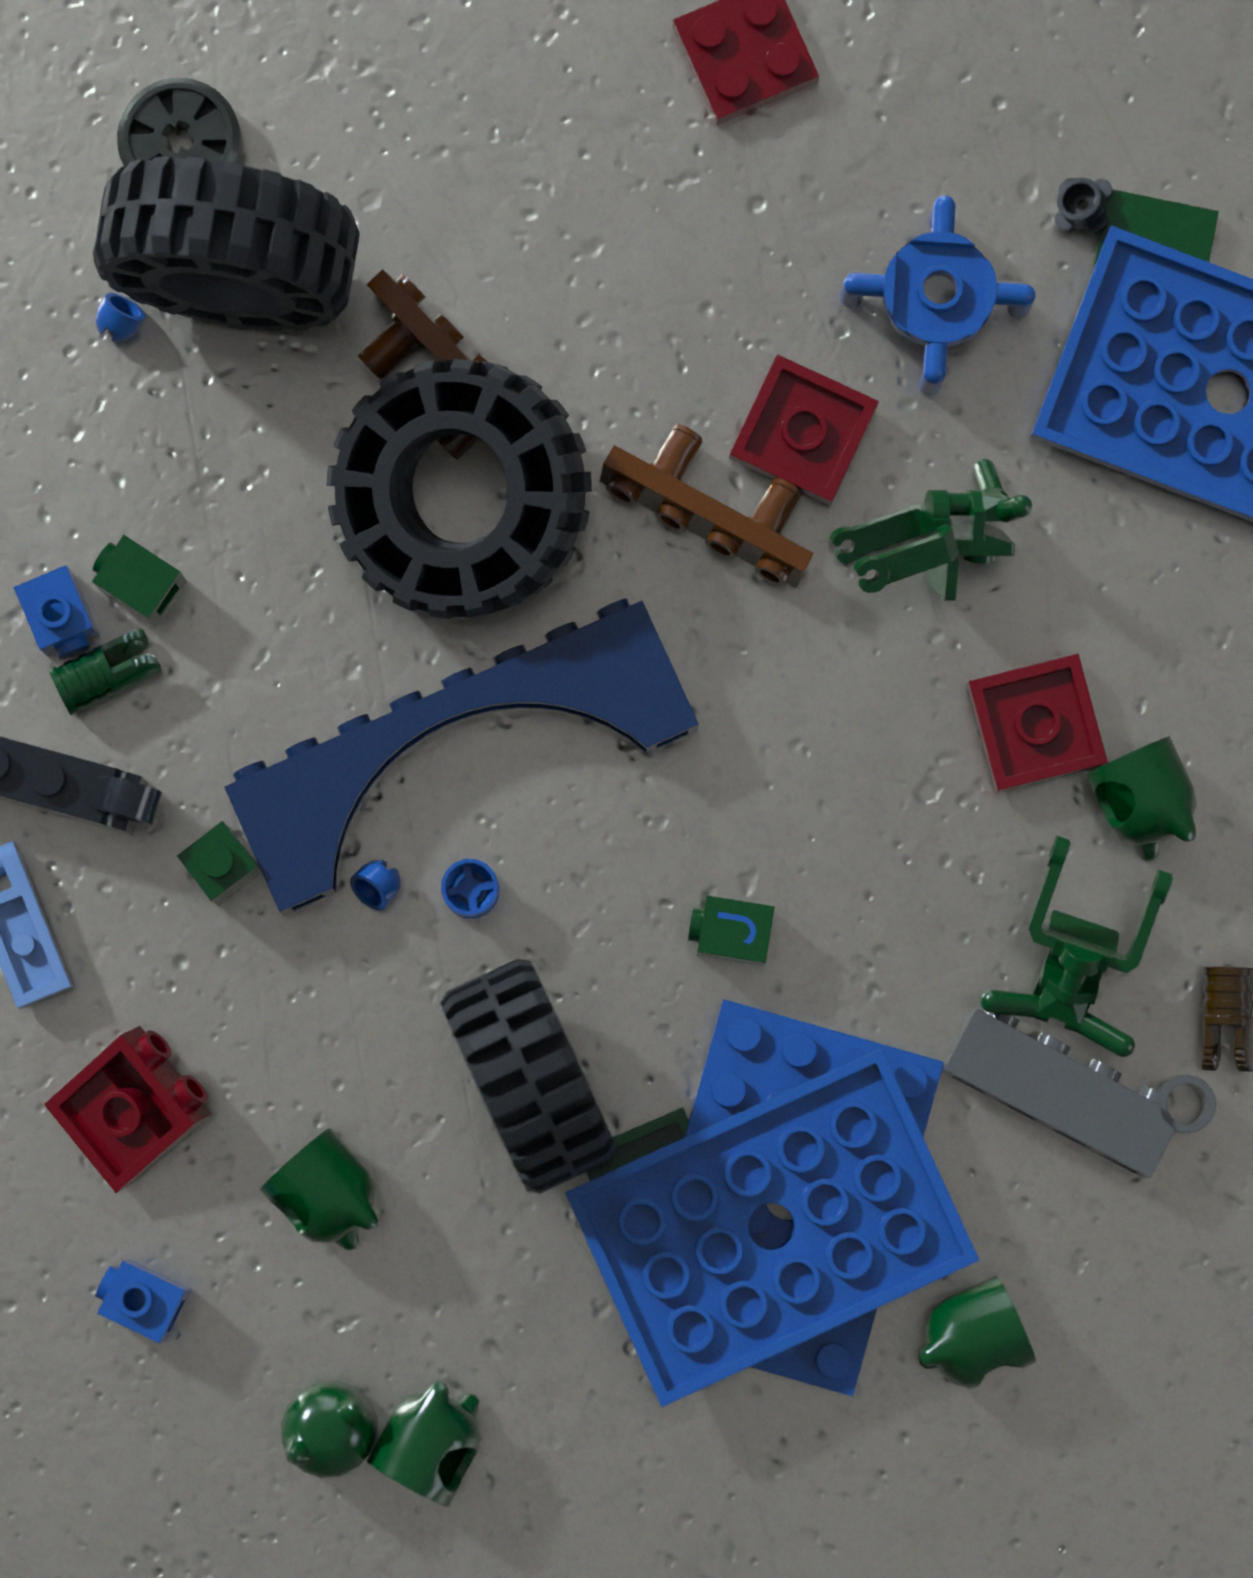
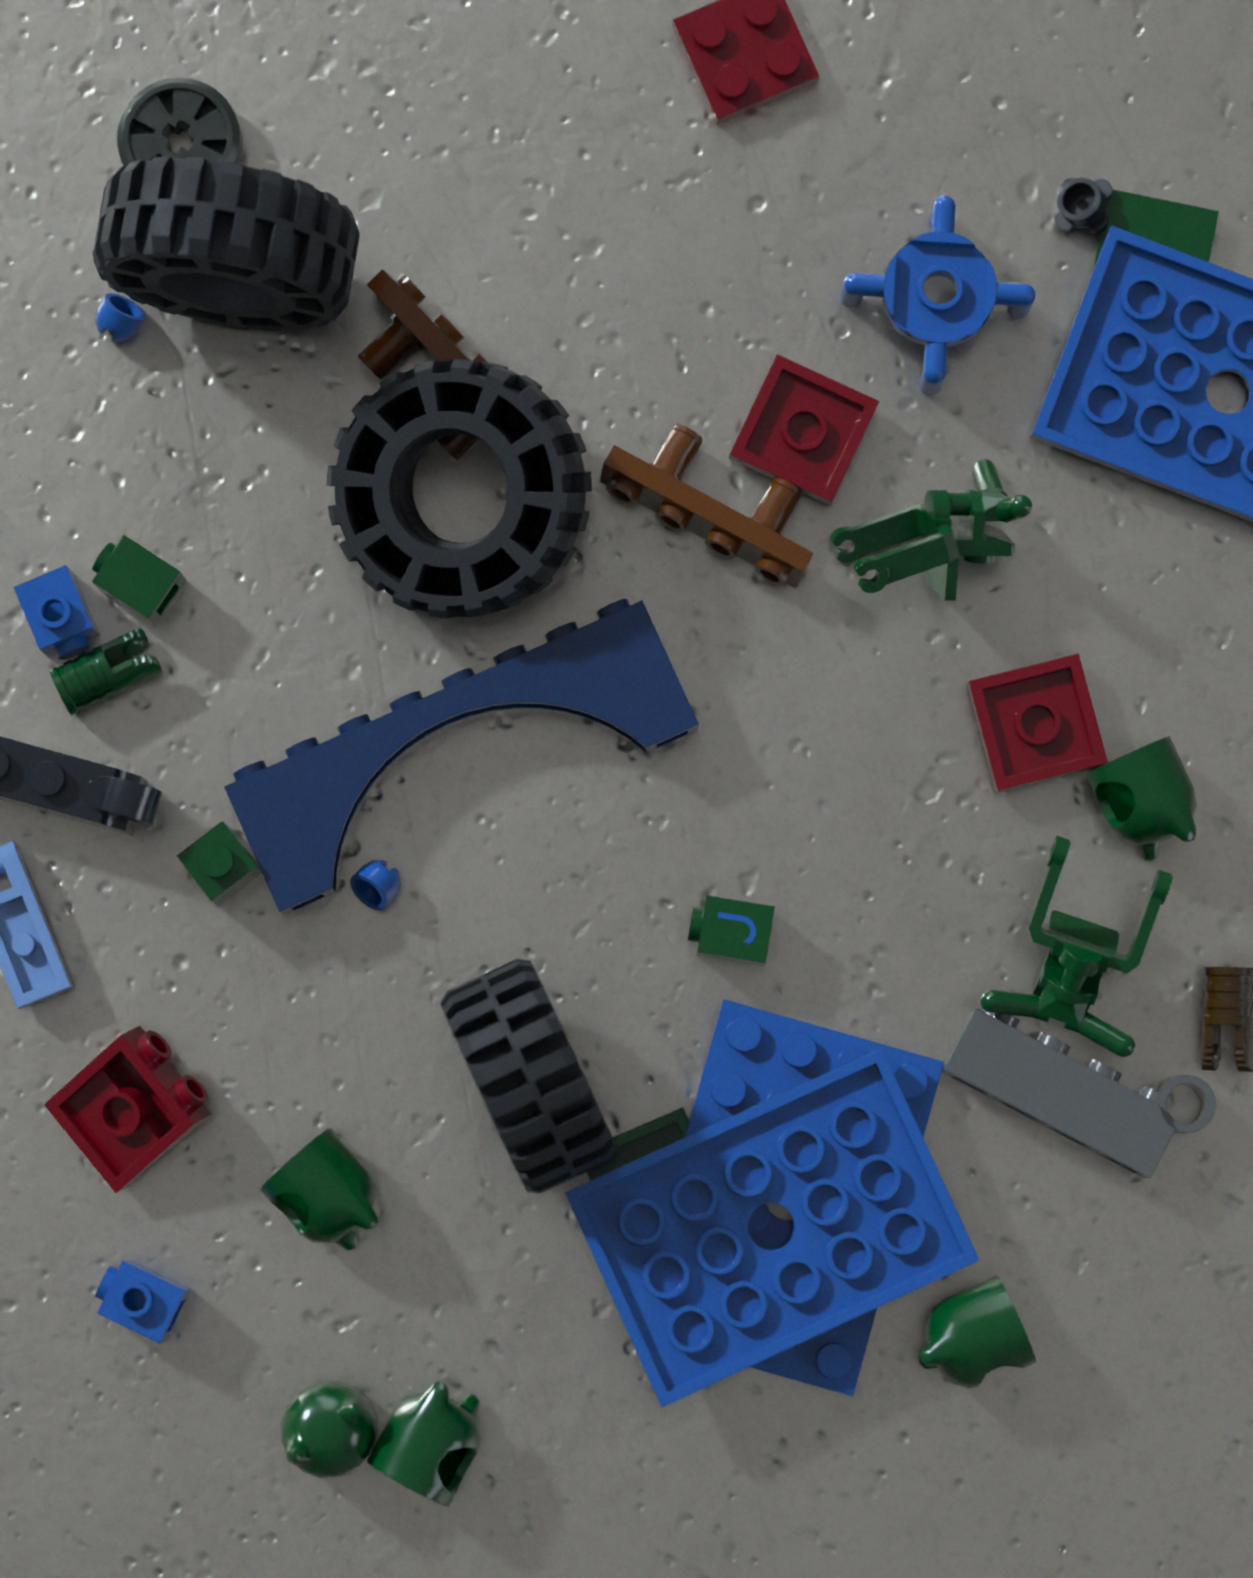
blue wheel [441,859,500,919] -> none

